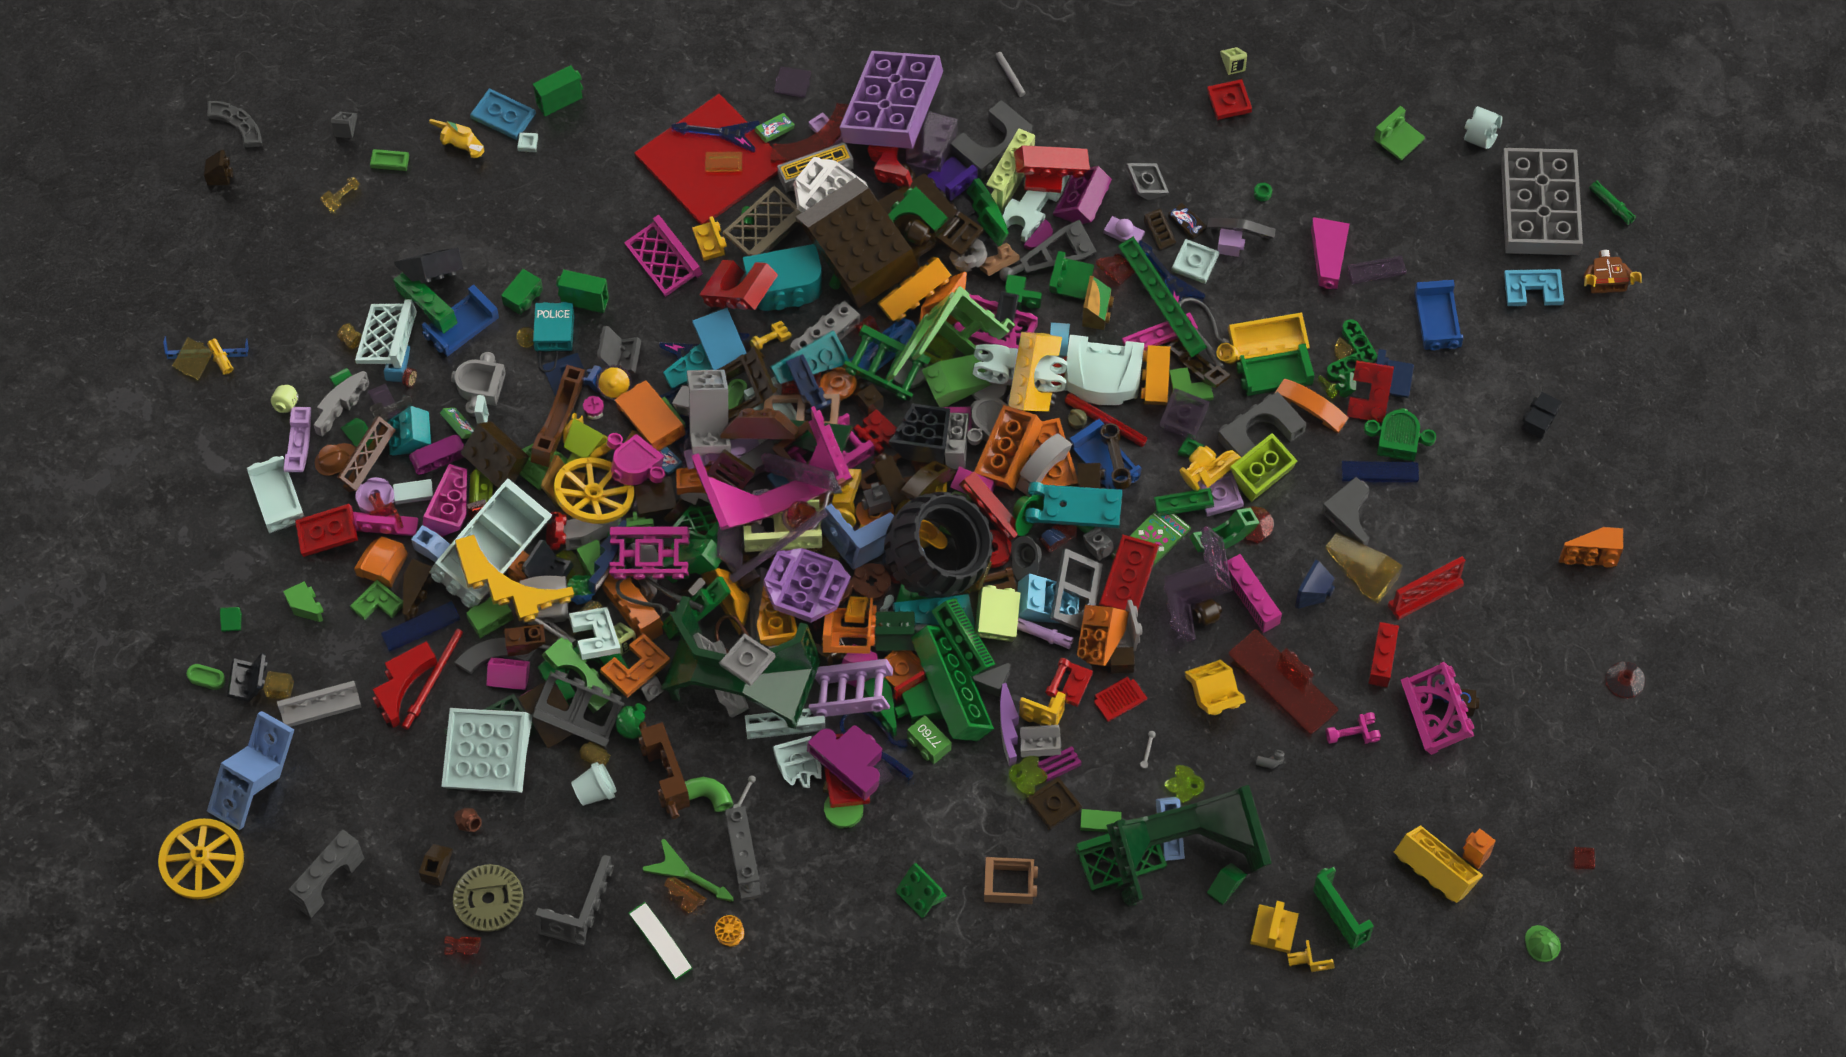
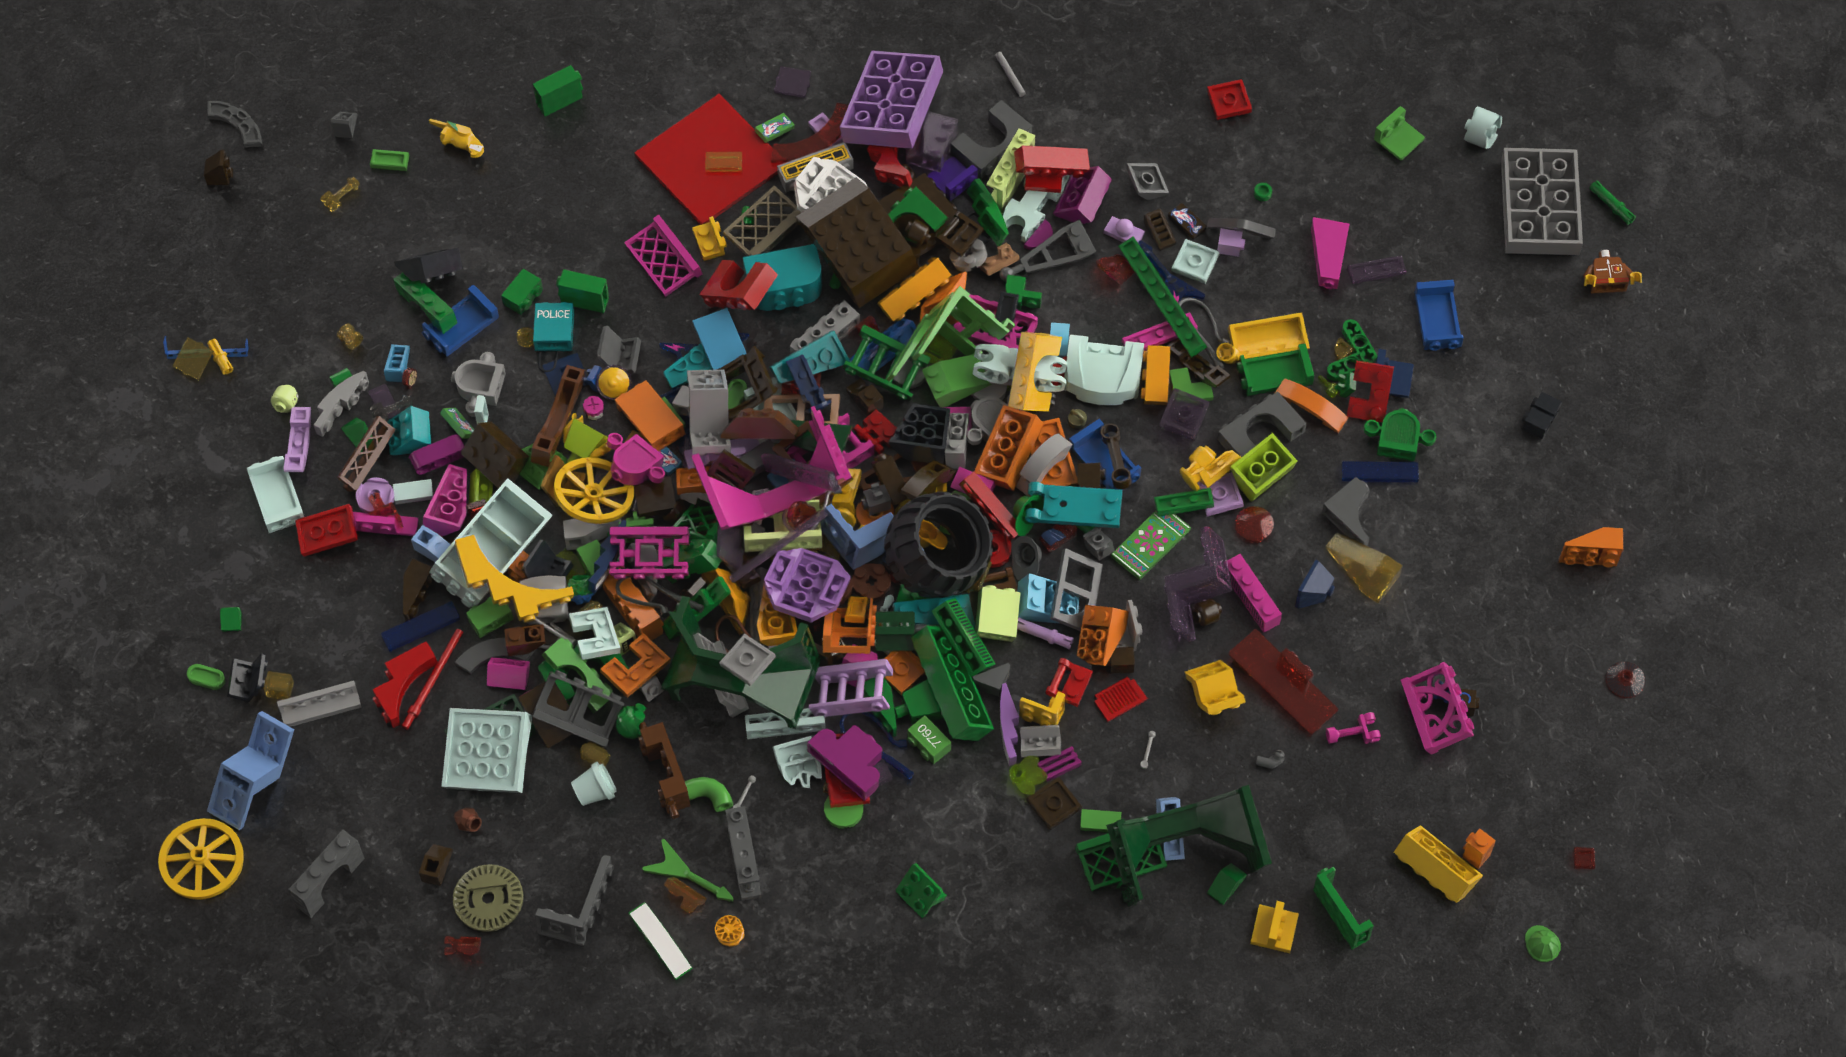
bright green slope [283,581,324,622] -> none
dark orange piece [314,443,360,476] -> none
bright green tile [350,580,403,620] -> none
orange slope [354,536,408,588] -> none
light aqua fence [355,299,417,368] -> none
dark azure tile [470,88,536,140] -> none
light aqua tile [517,133,538,152] -> none
red plate [546,511,567,550] -> none
clear blue piece [671,121,760,152] -> none
yellow hinge [750,321,792,350] -> none
orange tile [819,367,857,400] -> none
red piece [893,671,927,705] -> none
medium nougat window [984,857,1038,904] -> none
green bracket [1049,251,1094,300] -> none
red axle [1065,393,1147,447] -> none
pearl gold slope [1082,276,1114,330] -> none
red tile [1099,534,1160,610] -> none
clear neon green plate [1165,765,1205,802] -> none
green tile [1178,437,1204,457] -> none
green arch [1189,508,1260,554] -> none
yellowish green slope [1220,47,1247,75] -> none
yellow bracket [1287,940,1335,972] -> none
red brick [1368,622,1399,687] -> none
red fence [1388,556,1466,620] -> none
medium azure plate [1504,269,1564,306] -> none

